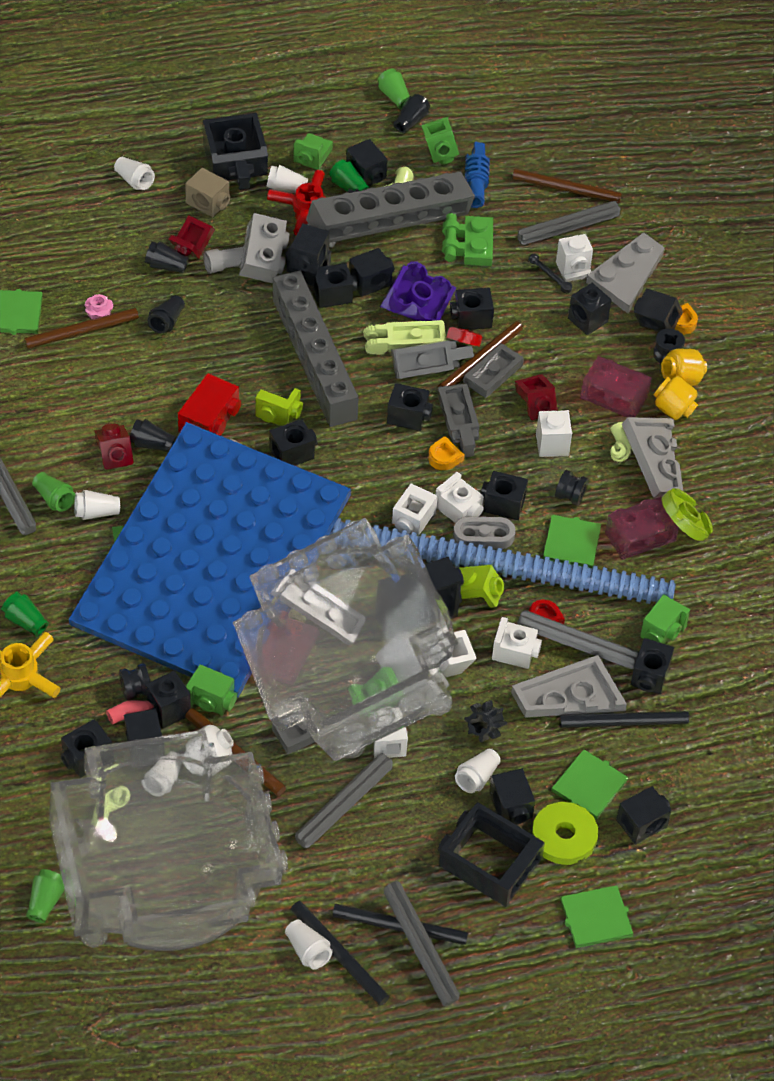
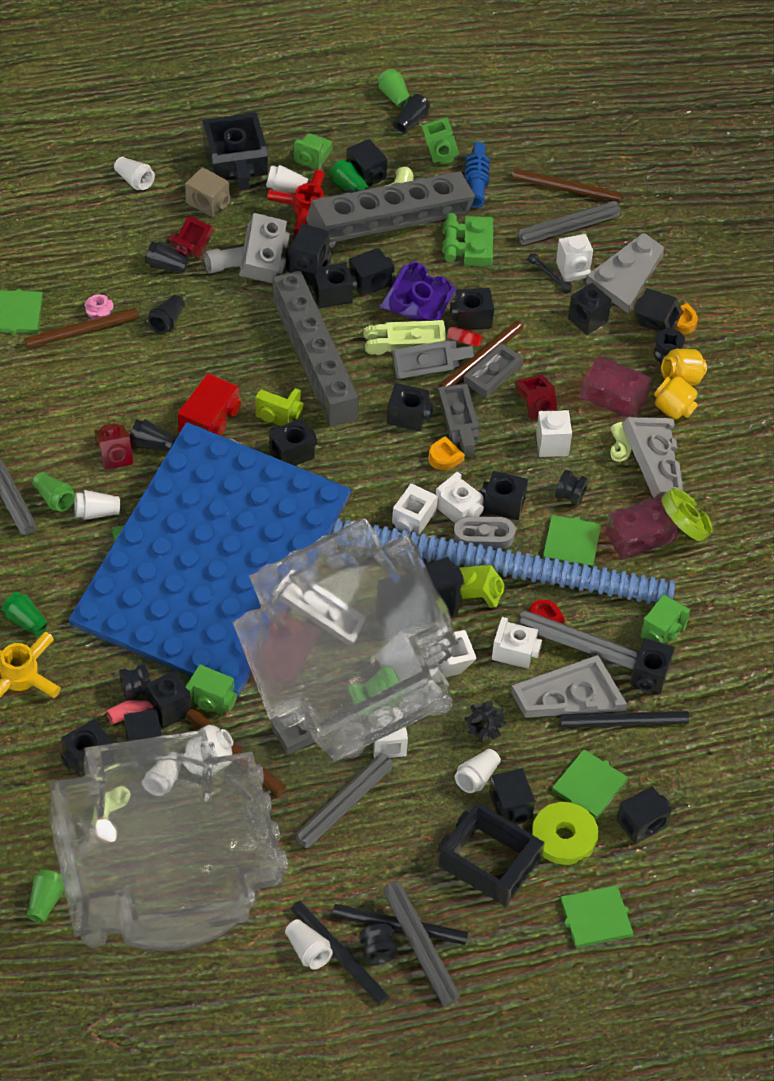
none -> black wheel [359,923,398,965]

